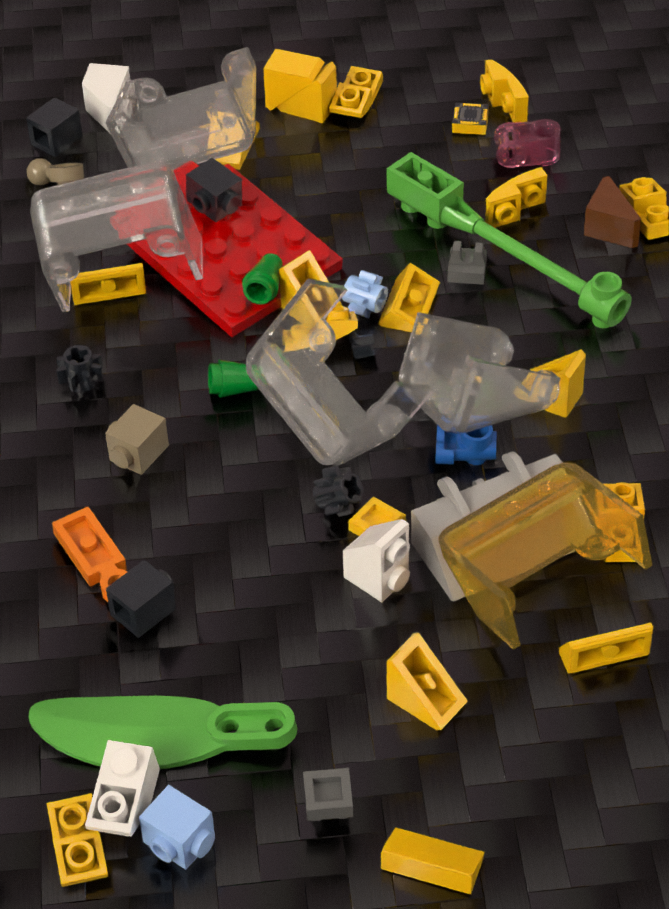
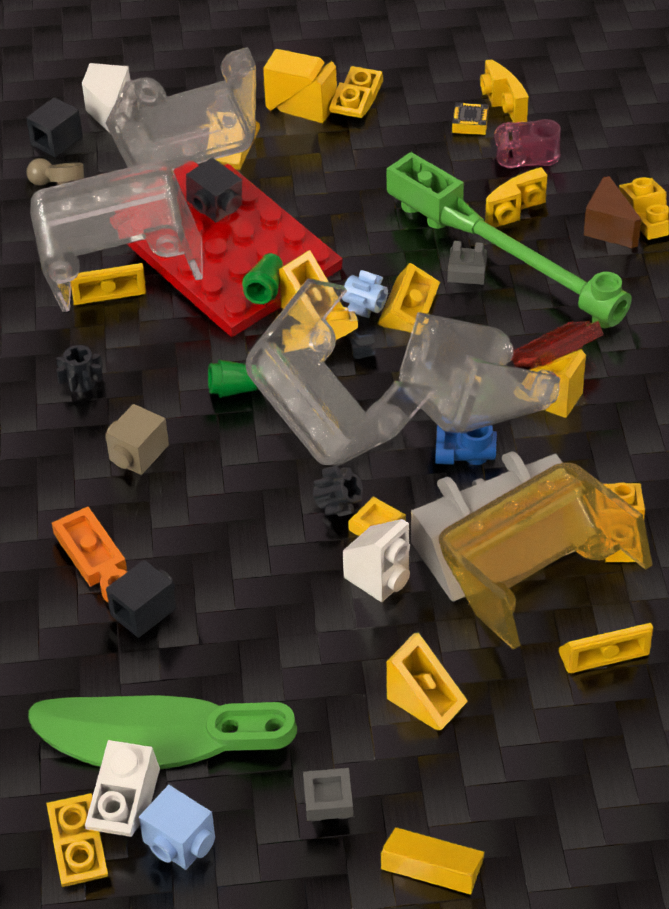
none -> clear red plate [509,321,603,369]

